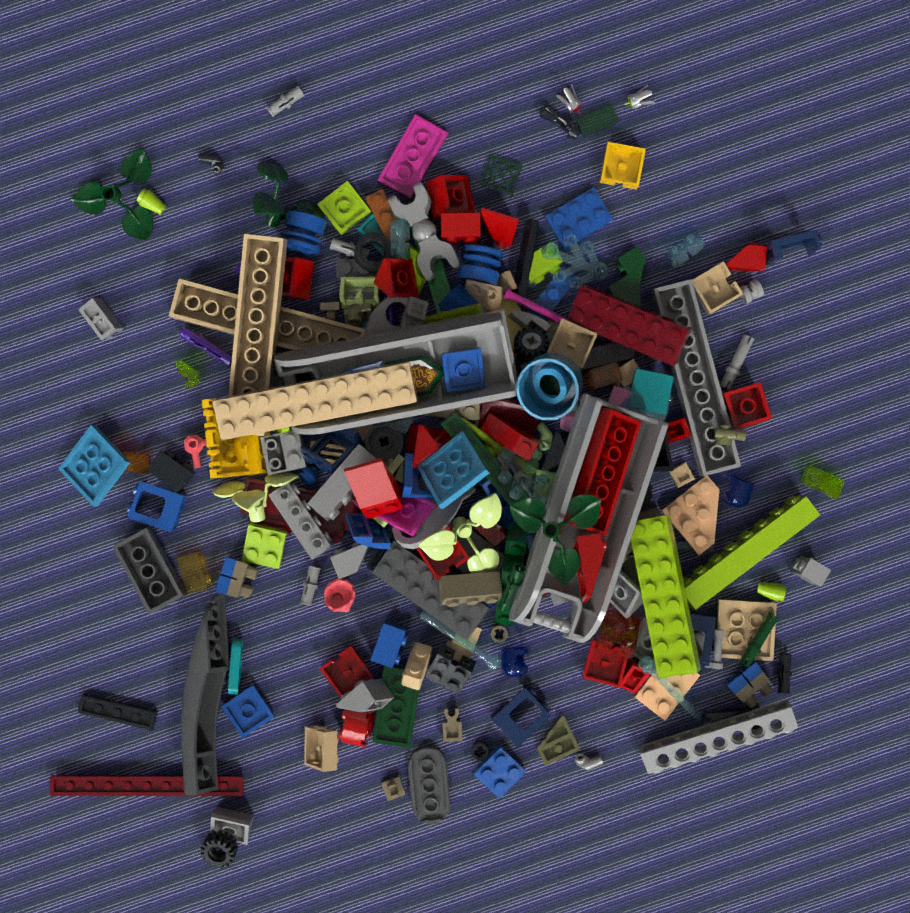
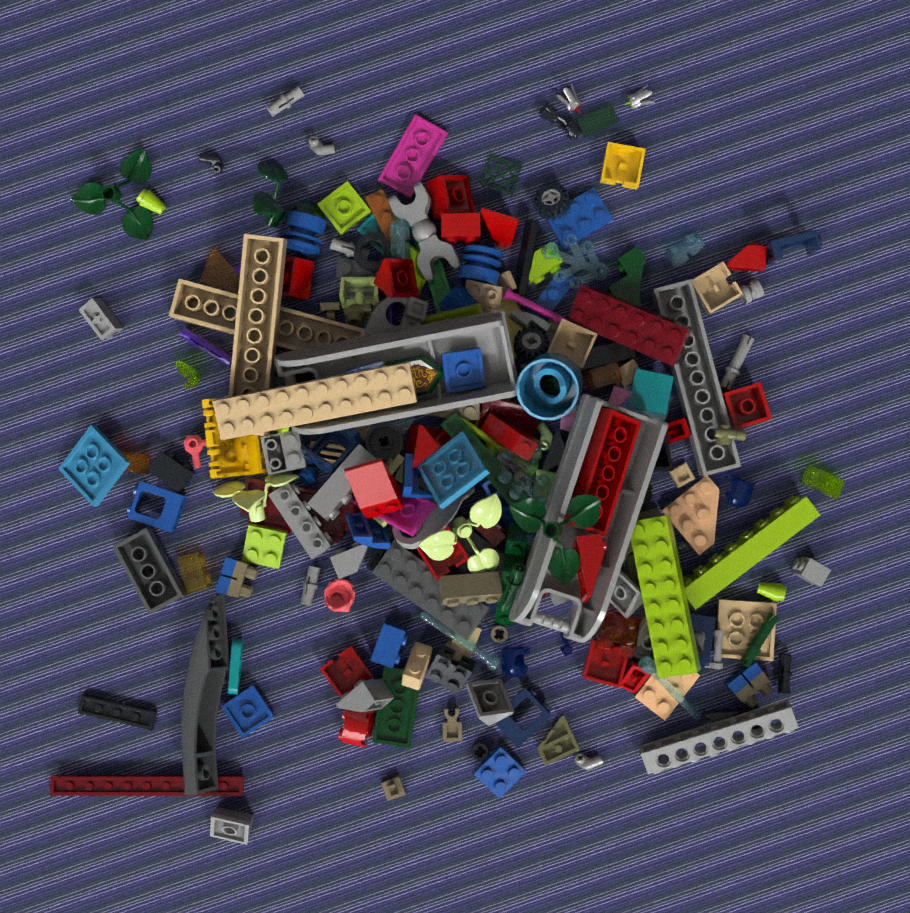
black tyre [200,830,238,869] -> none
tan piece [304,725,339,772] -> none
dark grey tile [408,746,450,824] -> none
none -> clear orange wing [199,248,240,294]
none -> light grey arm [308,136,335,156]
none -> light grey slope [466,678,514,726]
none -> black wheel [534,183,571,221]
none -> clear blue hand [560,631,572,657]

